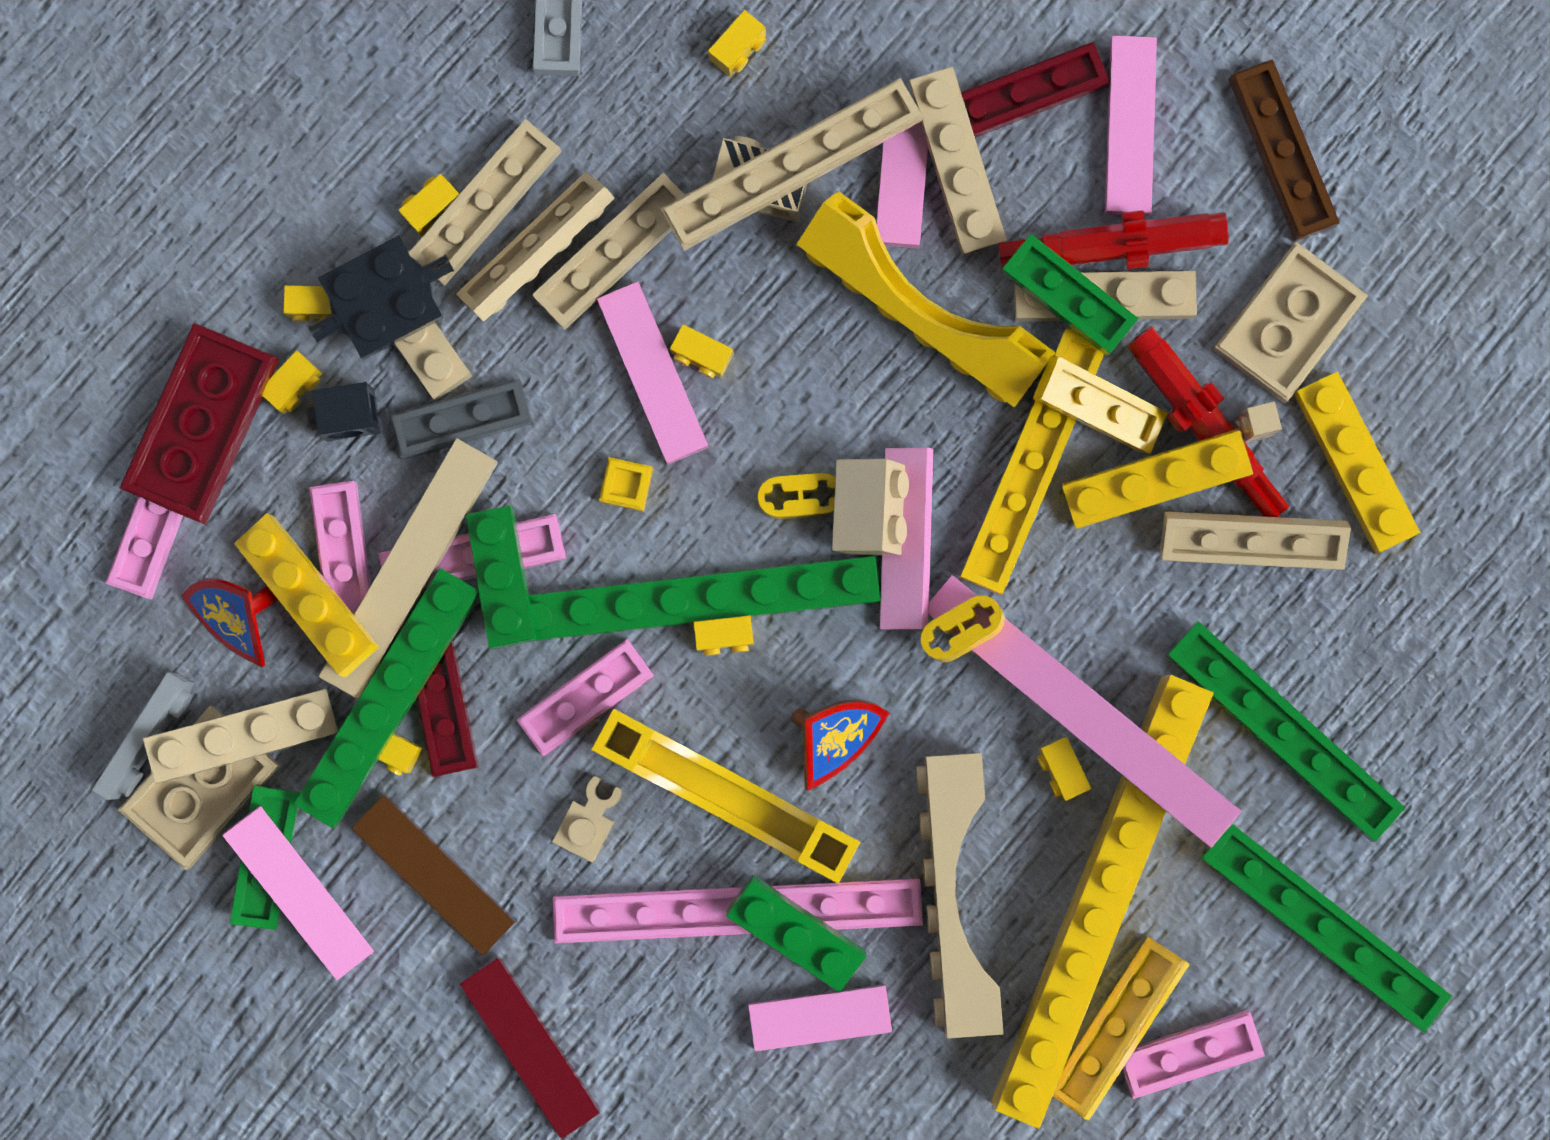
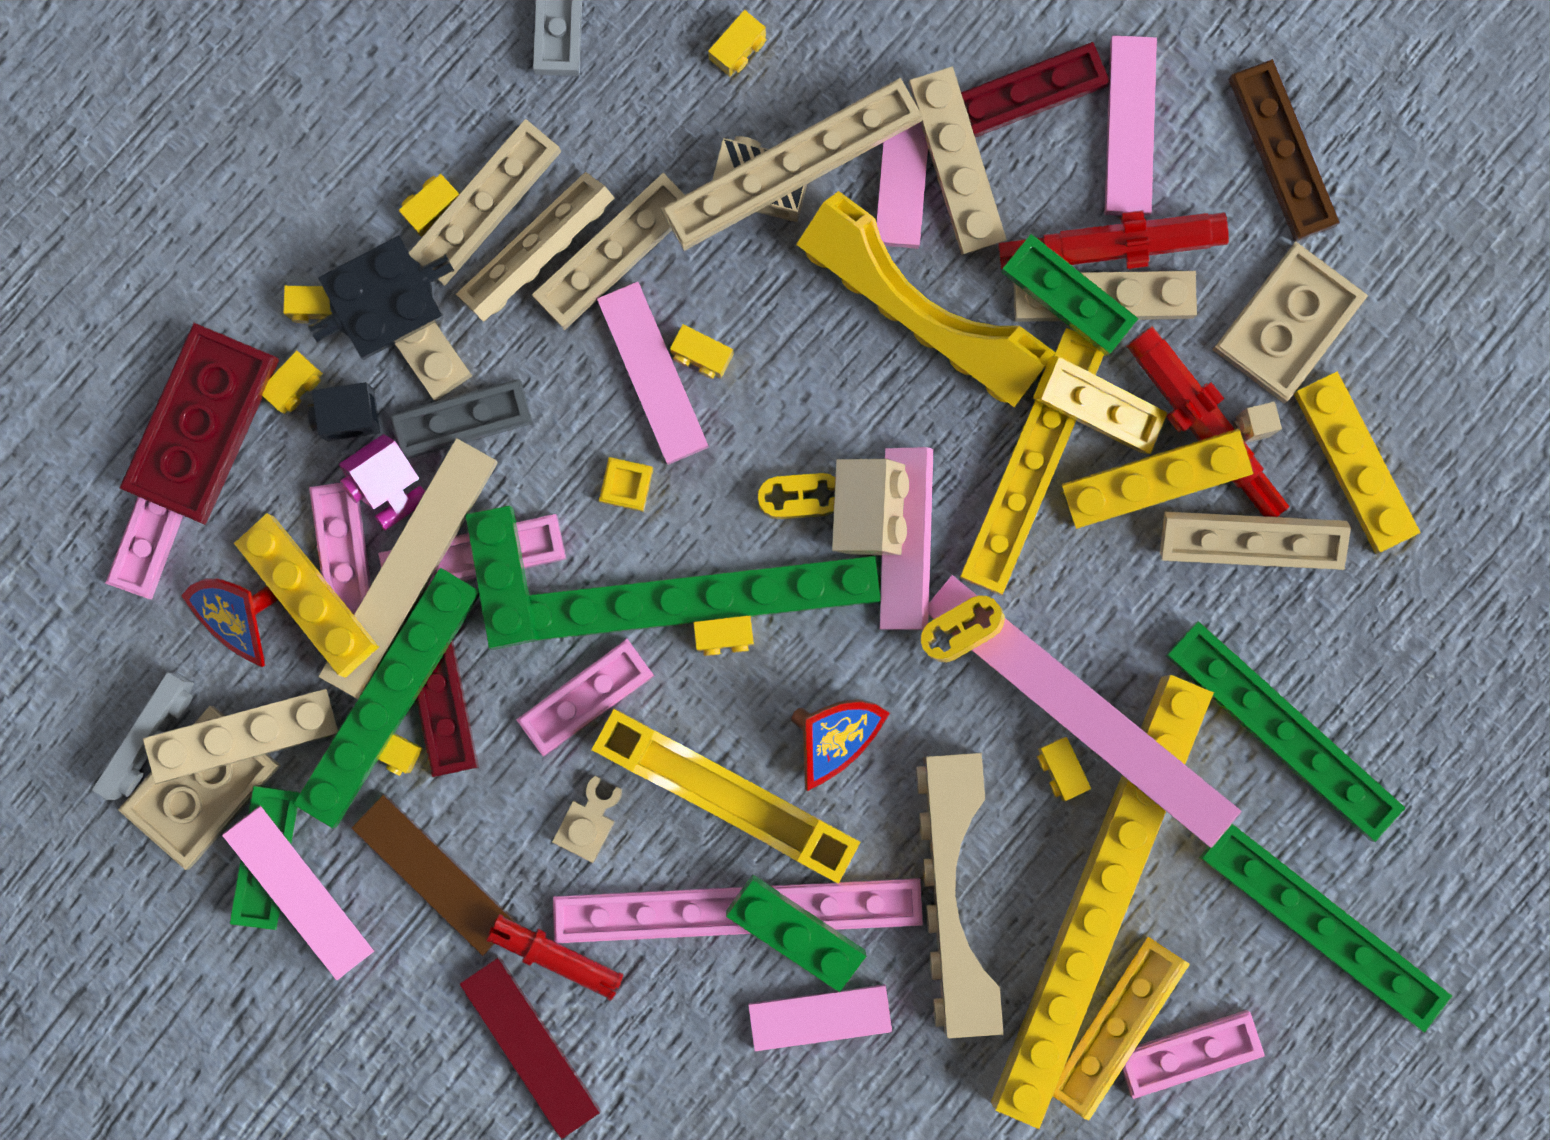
none -> brick [338,434,425,531]
none -> red pin [486,914,624,1001]

